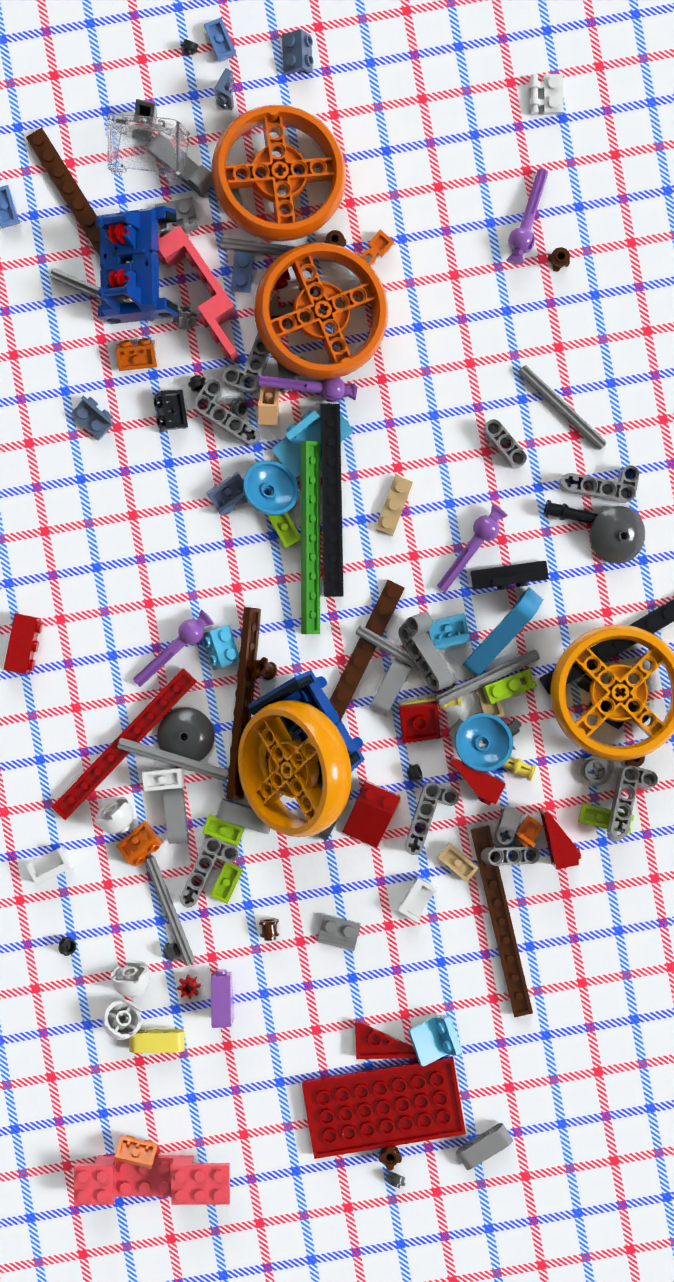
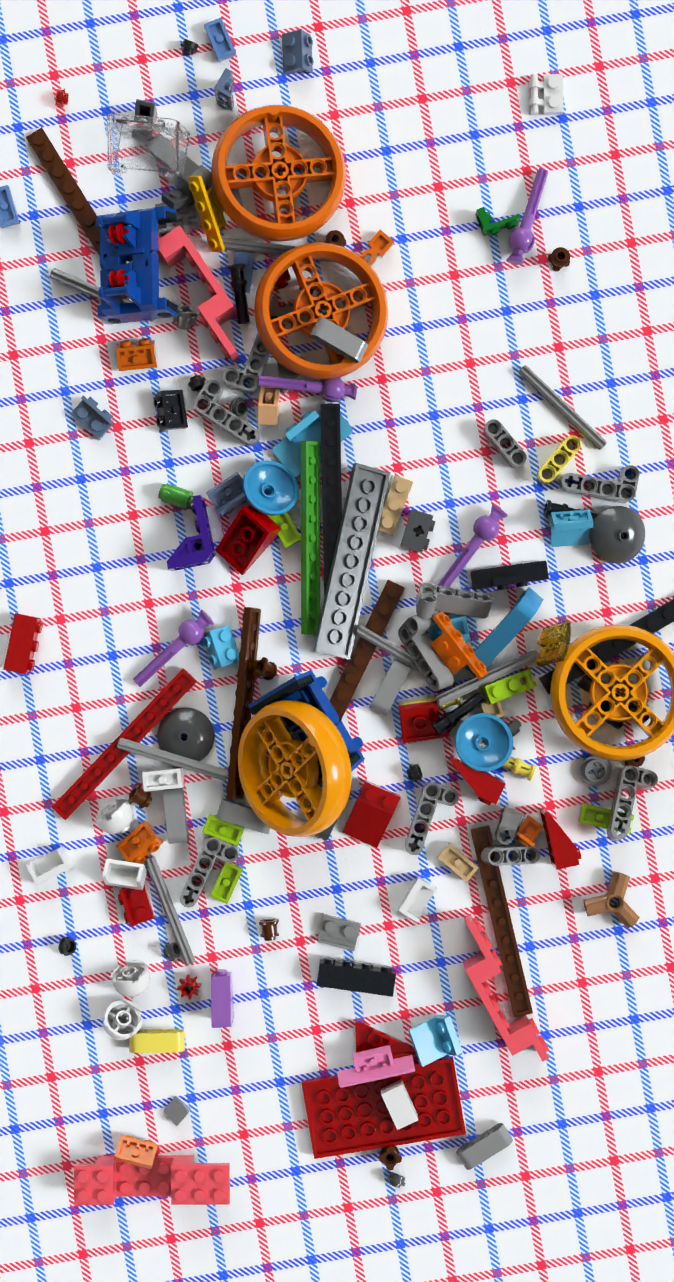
none -> clear red plate [55,88,69,108]
none -> white panel [102,859,147,891]
none -> red bracket [118,884,155,927]
none -> reddish brown brick [128,783,152,809]
none -> bright green head [158,483,194,510]
none -> dark grey slope [161,176,195,210]
none -> light grey slope [164,1096,191,1126]
none -> dark purple bracket [167,495,216,571]
none -> yellow bracket [187,176,227,252]
none -> red slope [215,505,281,575]
none -> black pin [228,263,250,324]
none -> light grey beam [310,317,368,363]
none -> plate [313,463,390,660]
none -> black brick [316,957,396,997]
none -> bright pink bracket [337,1045,415,1088]
none -> white panel [381,1079,418,1130]
none -> dark grey brick [400,509,436,553]
none -> light grey beam [416,583,493,619]
none -> orange bracket [430,611,488,680]
none -> black pin [430,691,486,737]
none -> coral bracket [462,914,550,1062]
none -> green bracket [475,207,521,236]
none -> clear yellow slope [535,620,571,667]
none -> light yellow beam [536,435,581,484]
none -> medium azure bracket [551,509,593,547]
none -> medium nougat piece [583,871,640,929]

